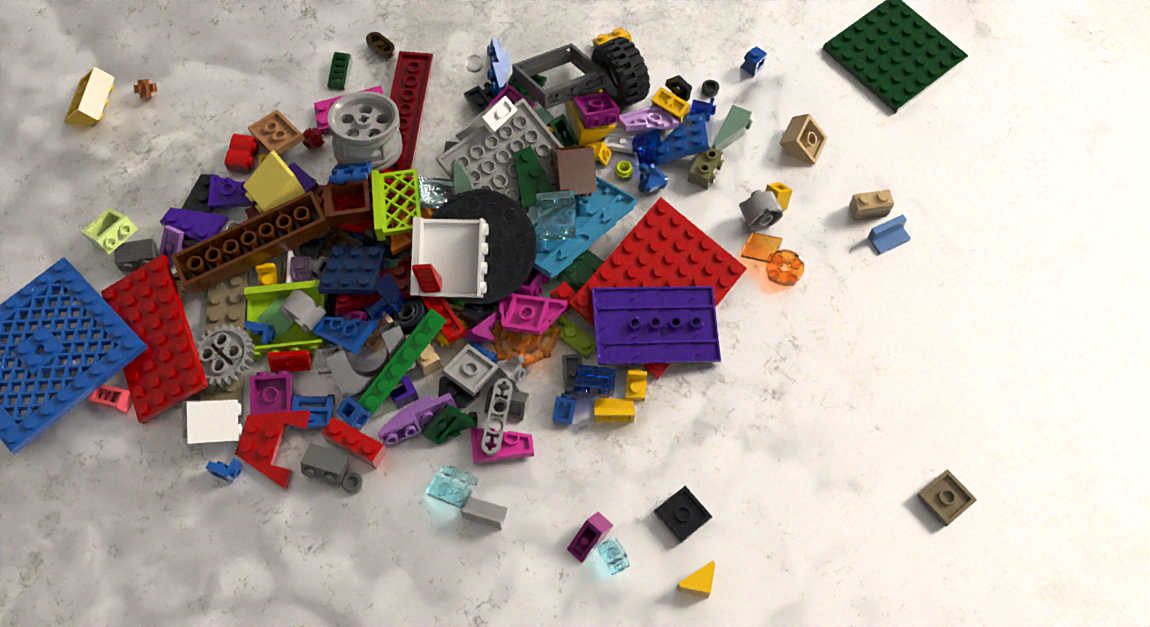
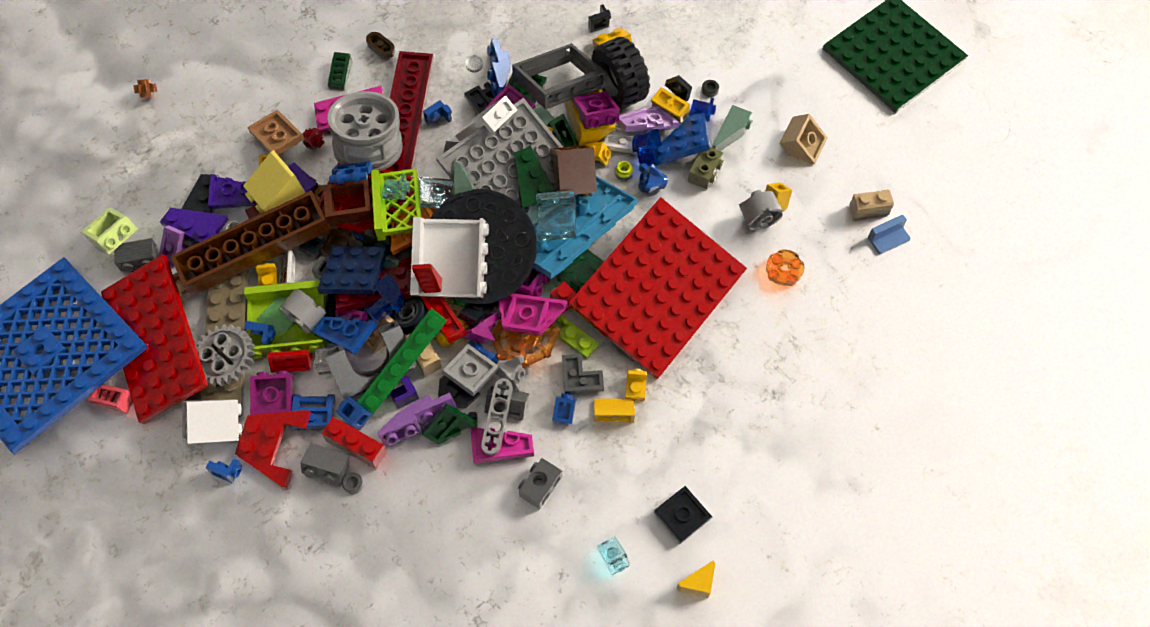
slope [64,67,114,126] -> none
red brick [224,134,259,173] -> none
clear purple brick [290,256,314,282] -> none
clear light blue plate [426,465,479,509] -> none
light grey panel [461,497,508,529] -> none
magenta slope [567,512,614,563] -> none
clear blue brick [574,364,617,399] -> none
dark purple piece [592,286,722,366] -> none
blue brick [740,46,767,76] -> none
clear orange piece [741,232,783,264] -> none
dark tan plate [917,469,977,527] -> none
none -> clear light blue bracket [382,174,410,199]
none -> blue bracket [423,100,452,125]
none -> dark grey brick [518,458,563,510]
none -> black bracket [588,4,611,33]

